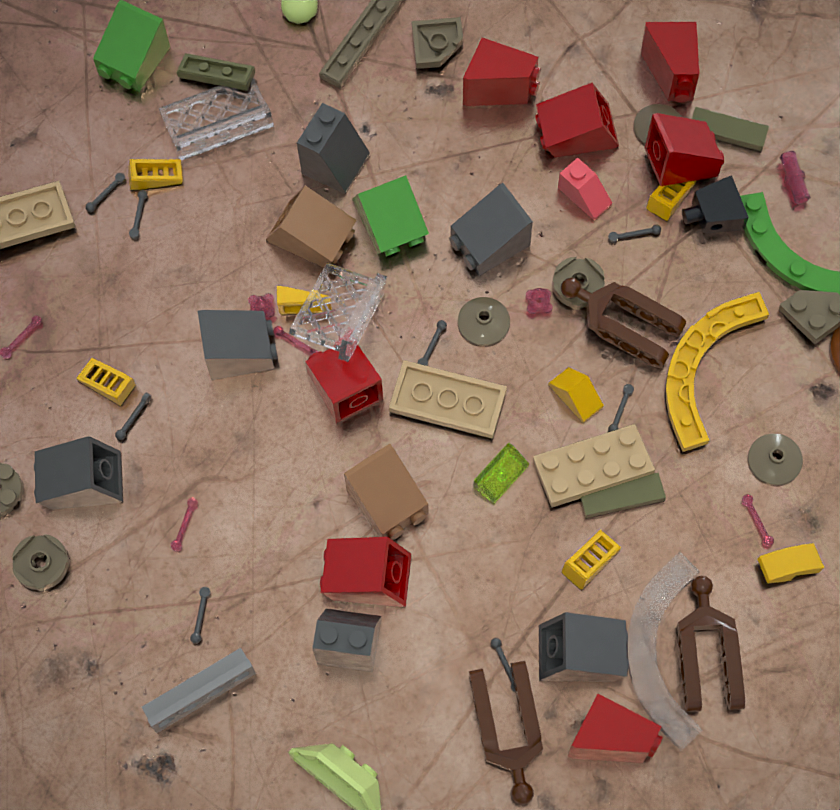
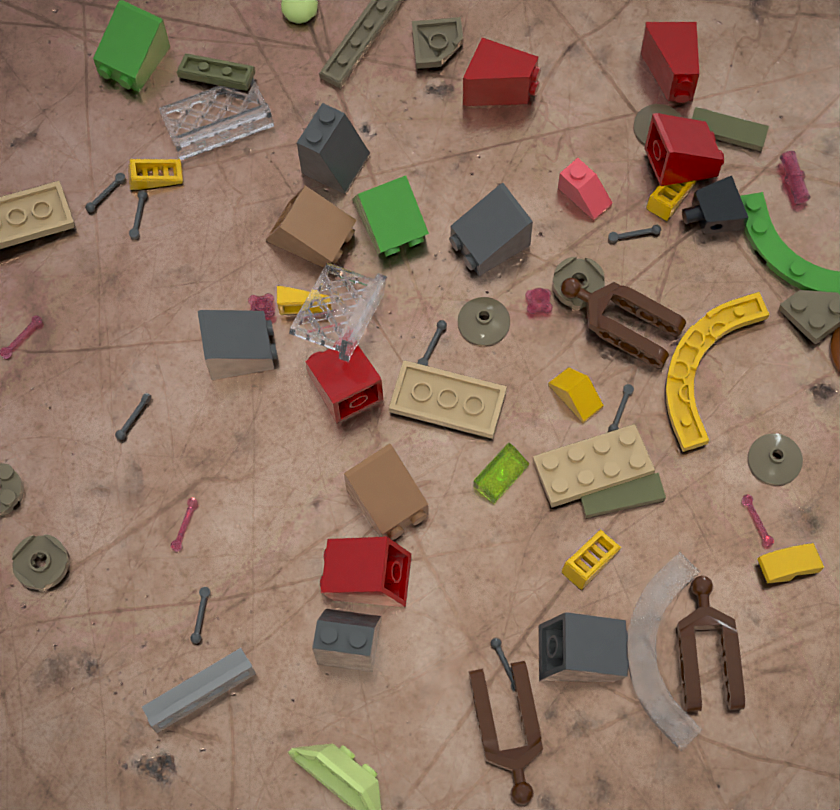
dark grey slope [34,436,123,510] -> none
yellow slope [76,358,136,406] -> none
clear pink hinge [273,326,319,355] -> none
red slope [535,83,619,158] -> none
red slope [568,694,663,763] -> none

